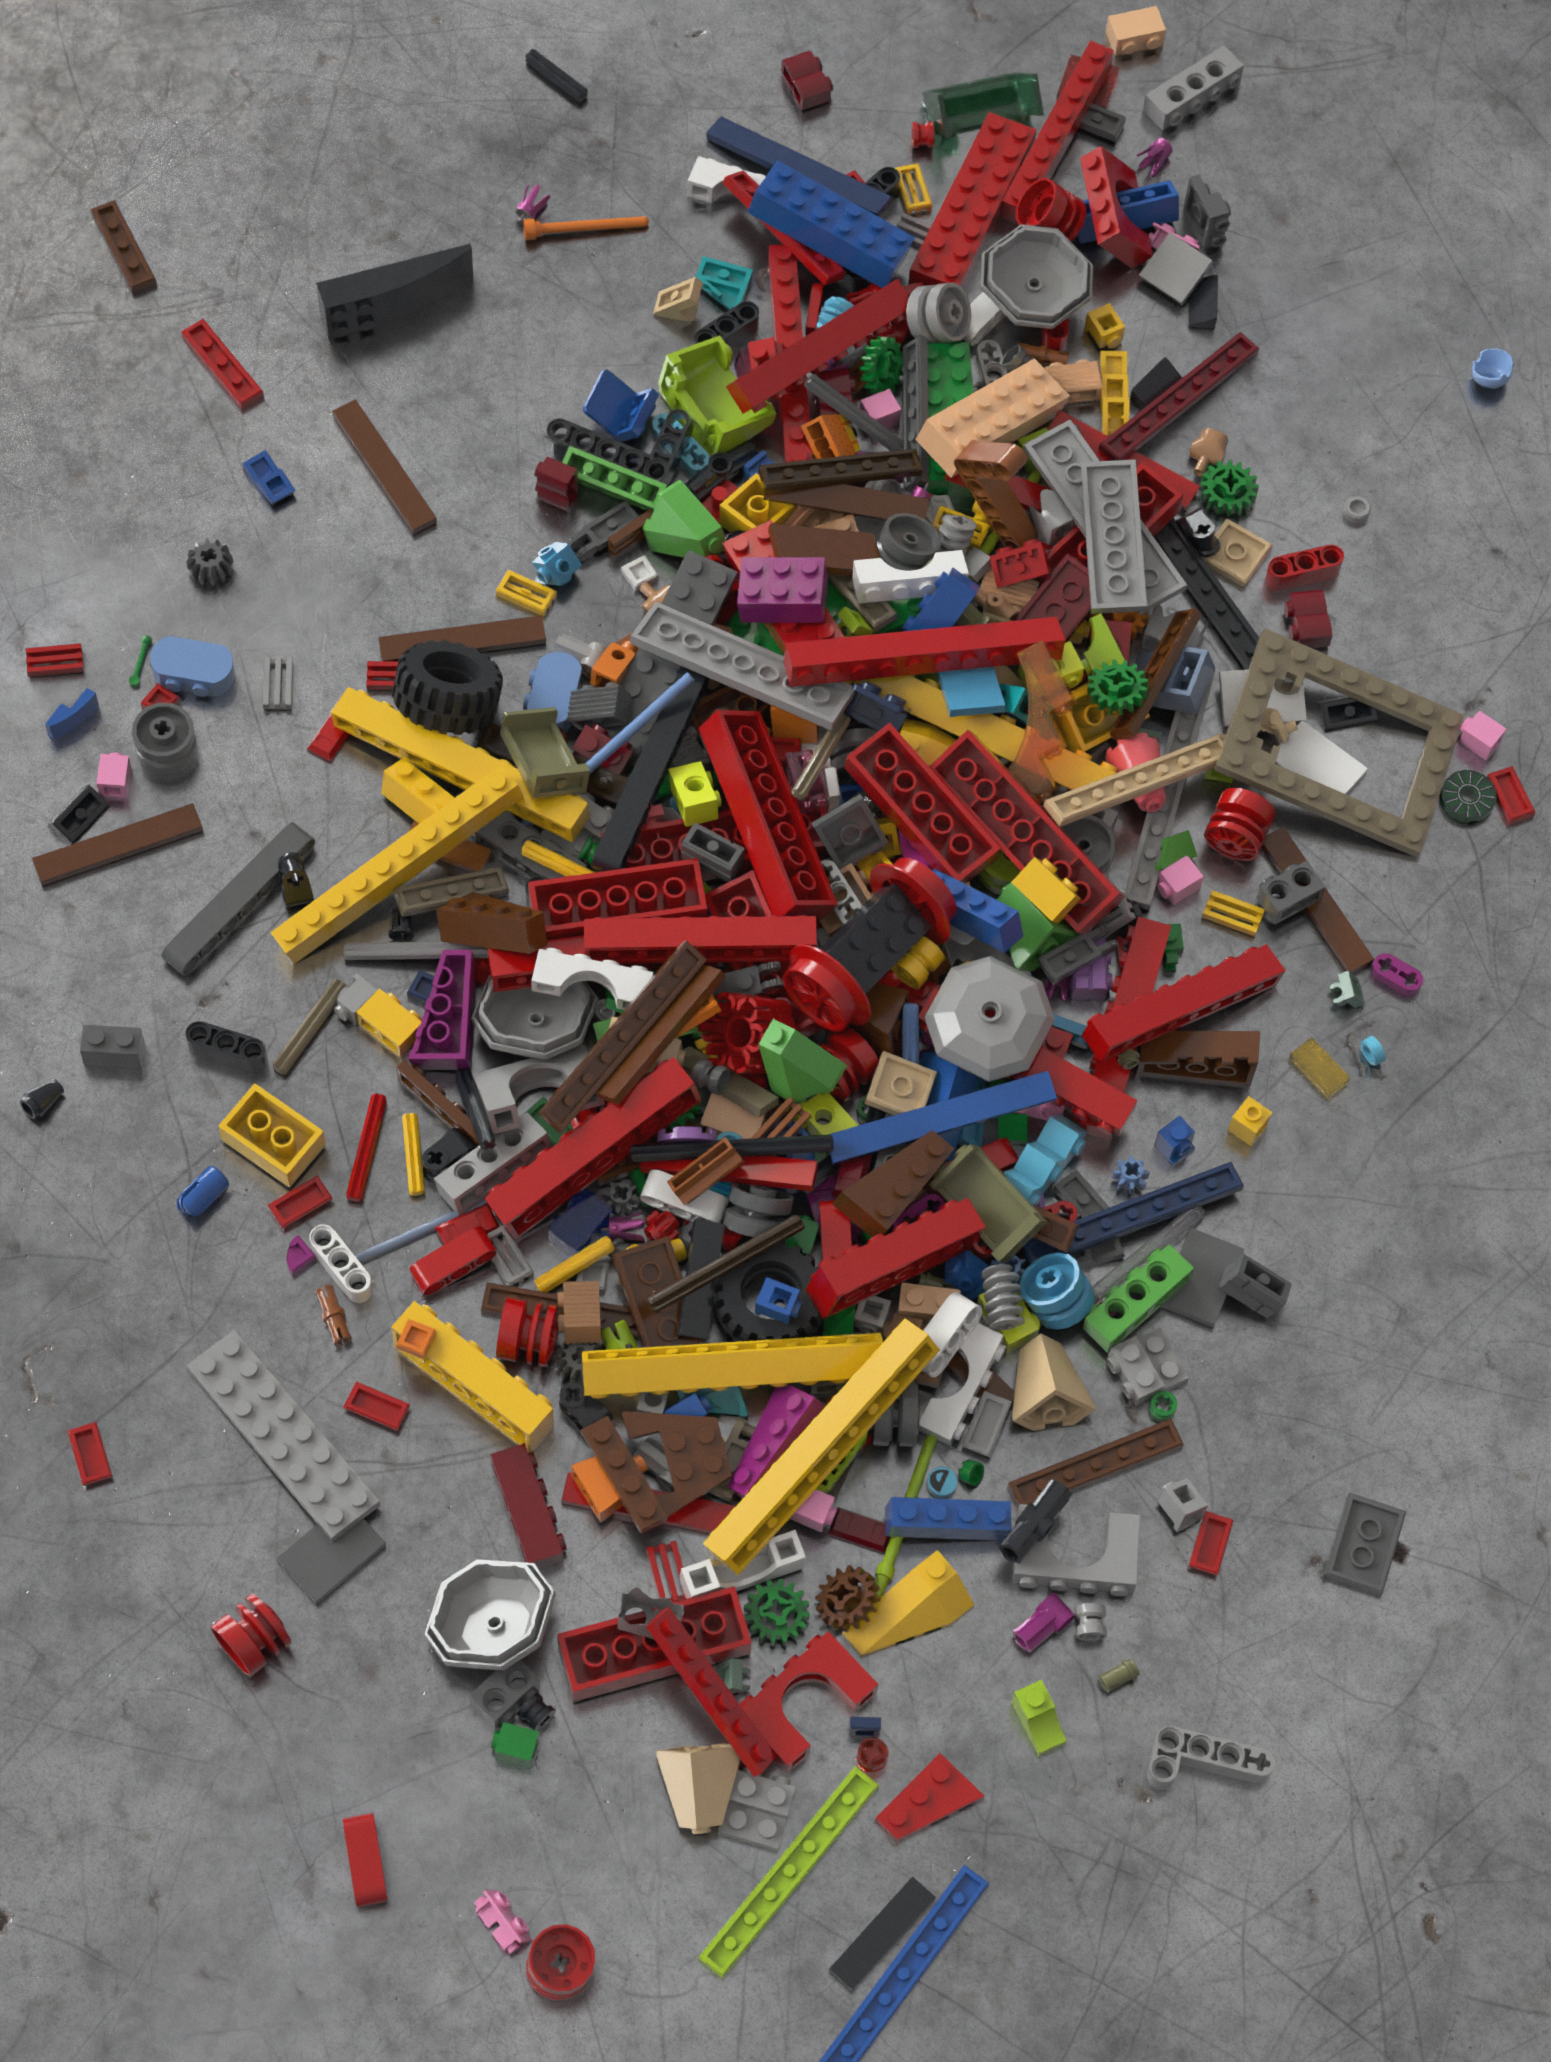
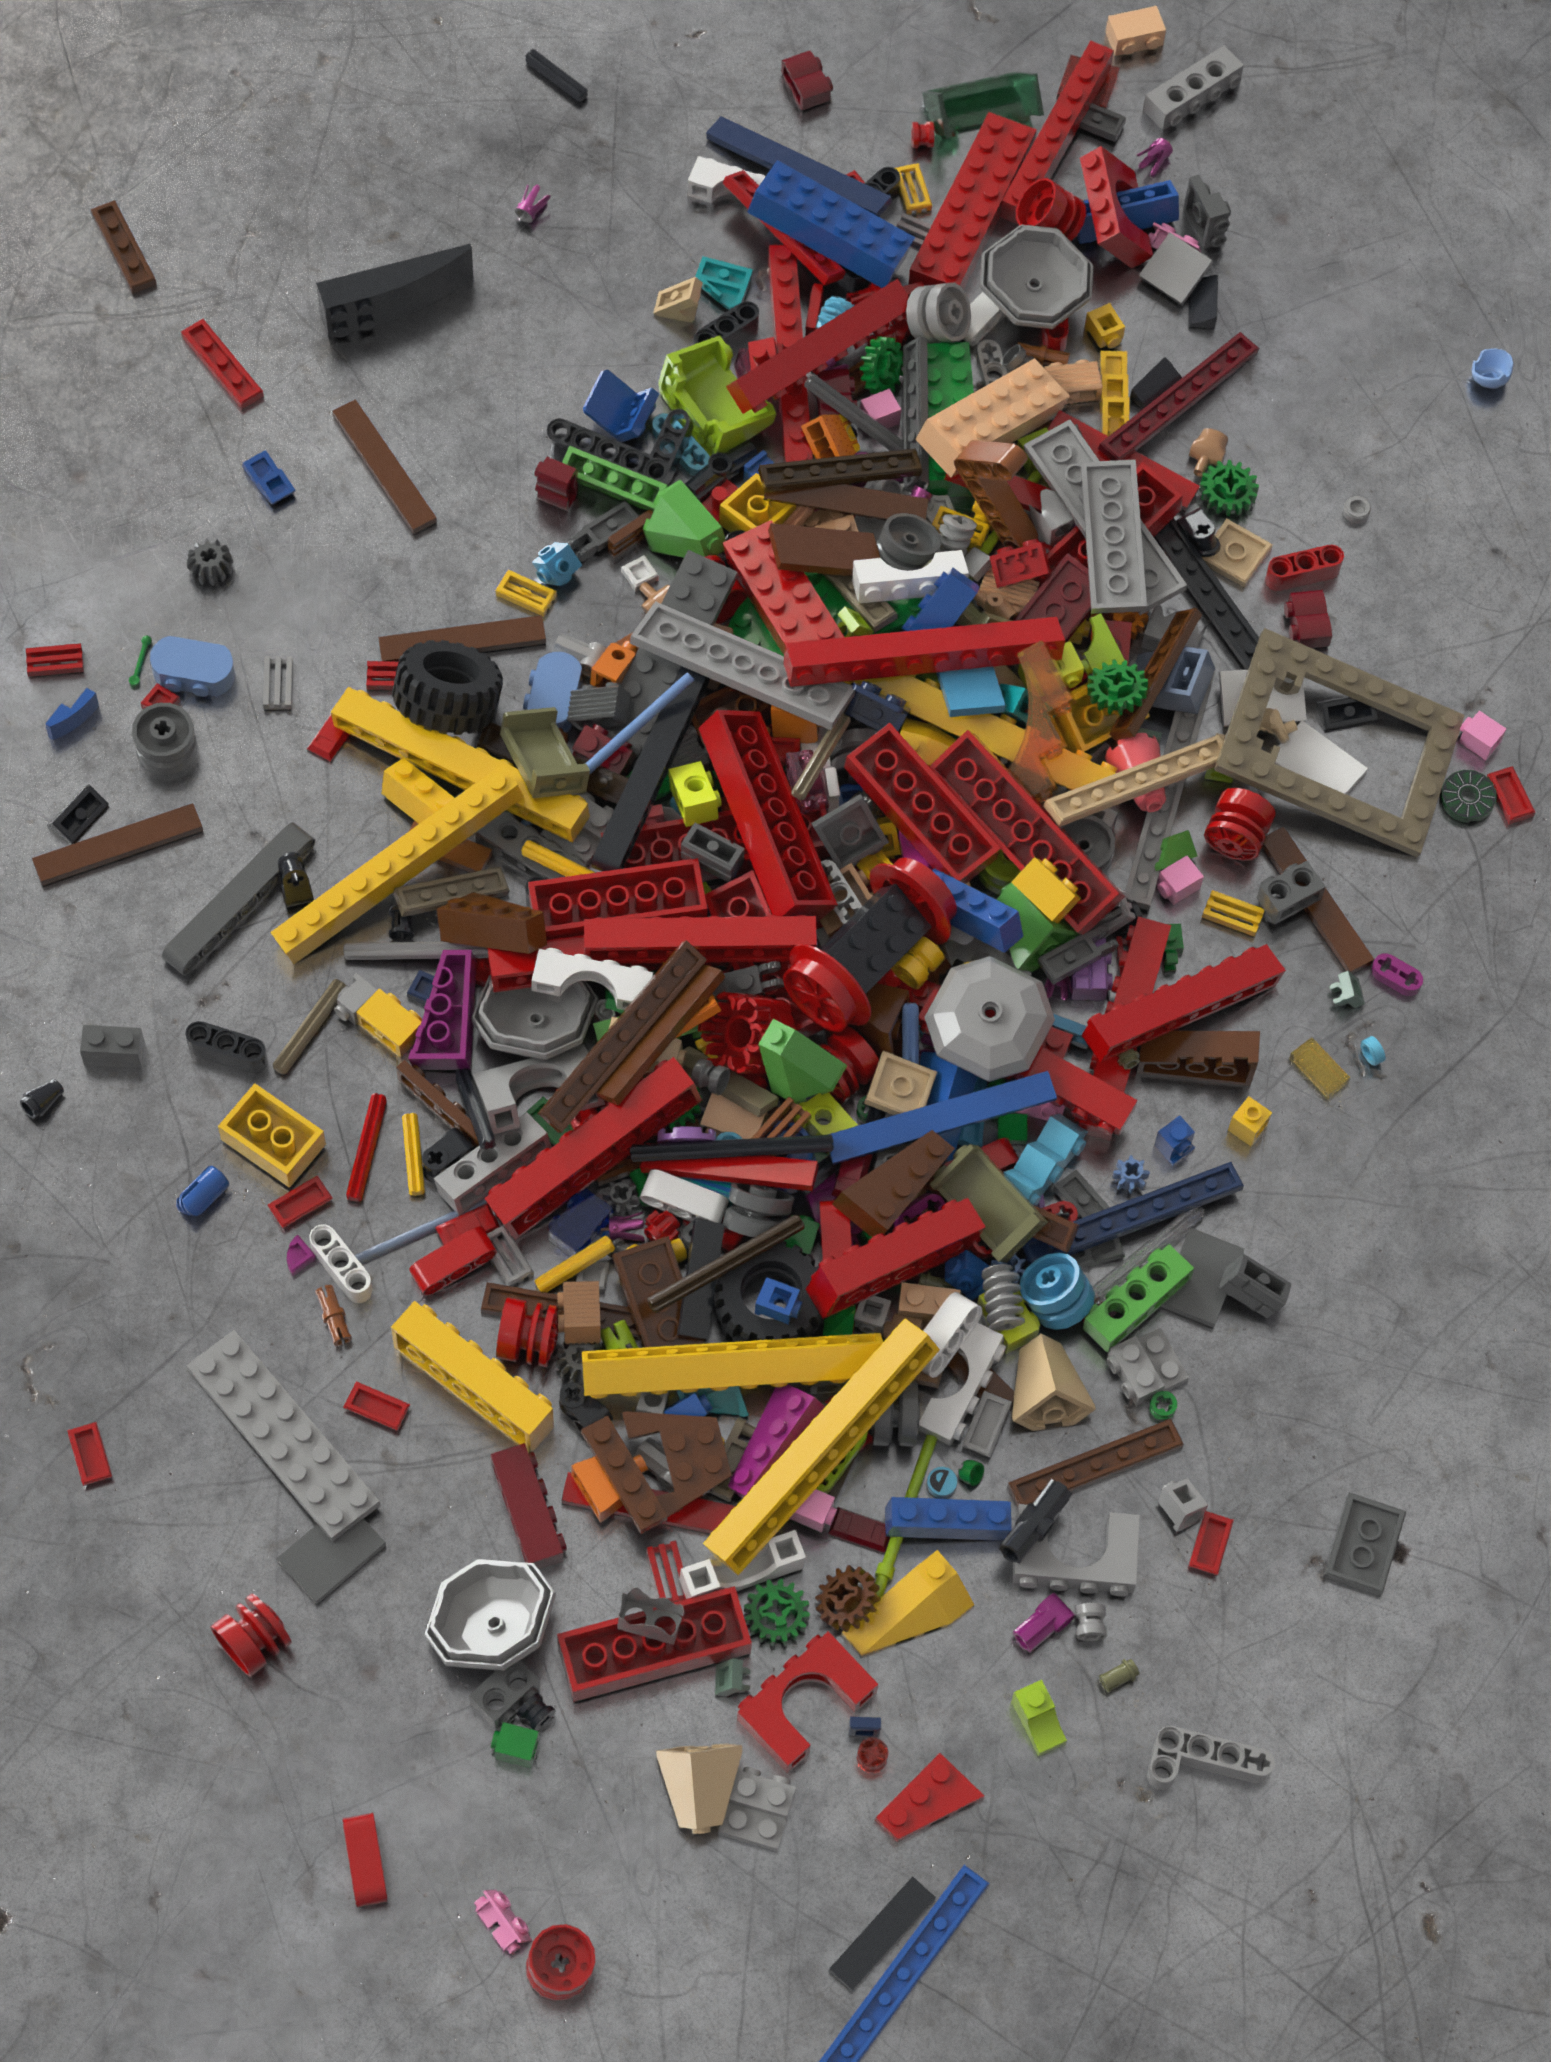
bright pink brick [96,753,132,799] -> none
orange tile [396,1319,436,1359] -> none
orange piece [523,216,649,241] -> none
green bush [578,836,599,865] -> none
red plate [646,1607,777,1777] -> none
dark orange piece [667,1137,745,1206] -> none
lime tile [698,1766,879,1980] -> none
magenta brick [737,557,828,623] -> none

